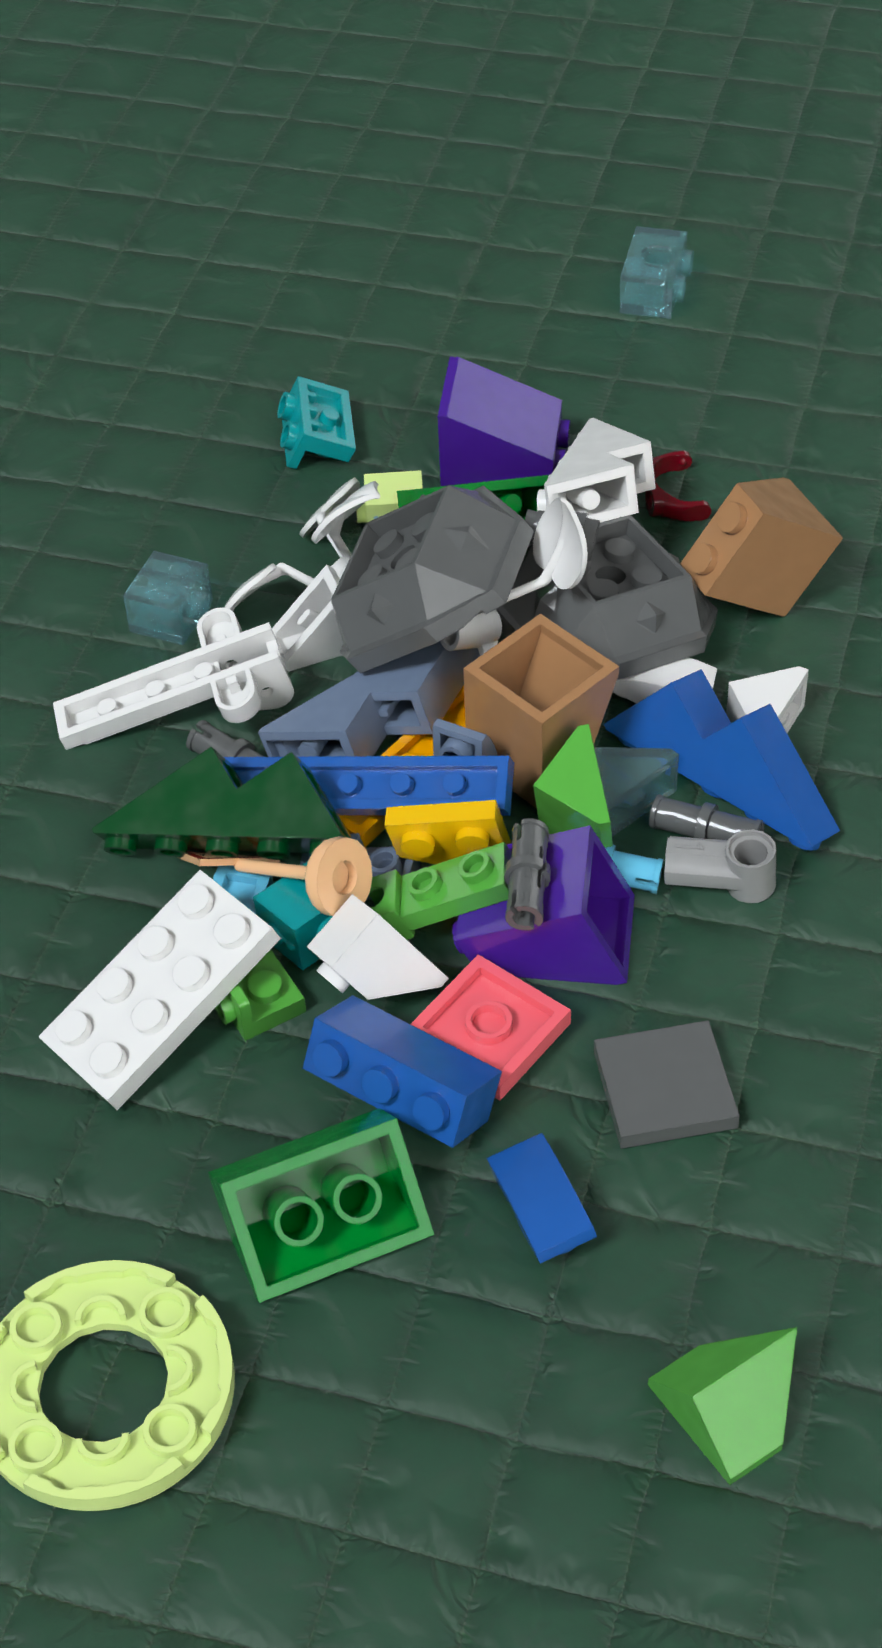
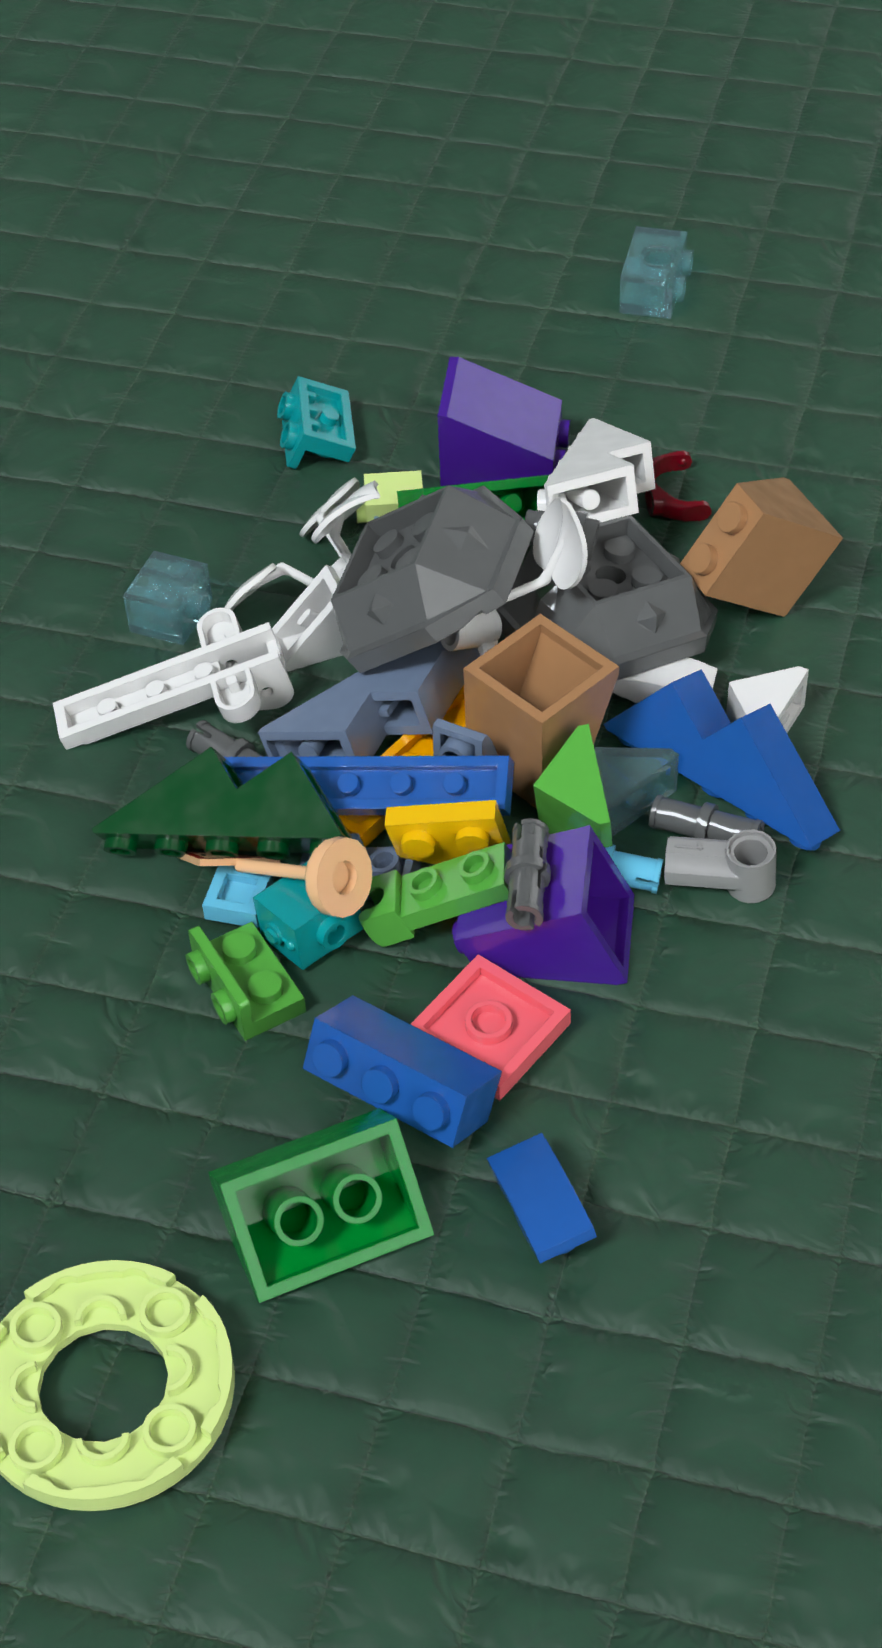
white plate [38,870,281,1110] -> none
white slope [307,894,449,1000] -> none
dark grey tile [594,1020,740,1149] -> none
bright green slope [648,1327,797,1485] -> none

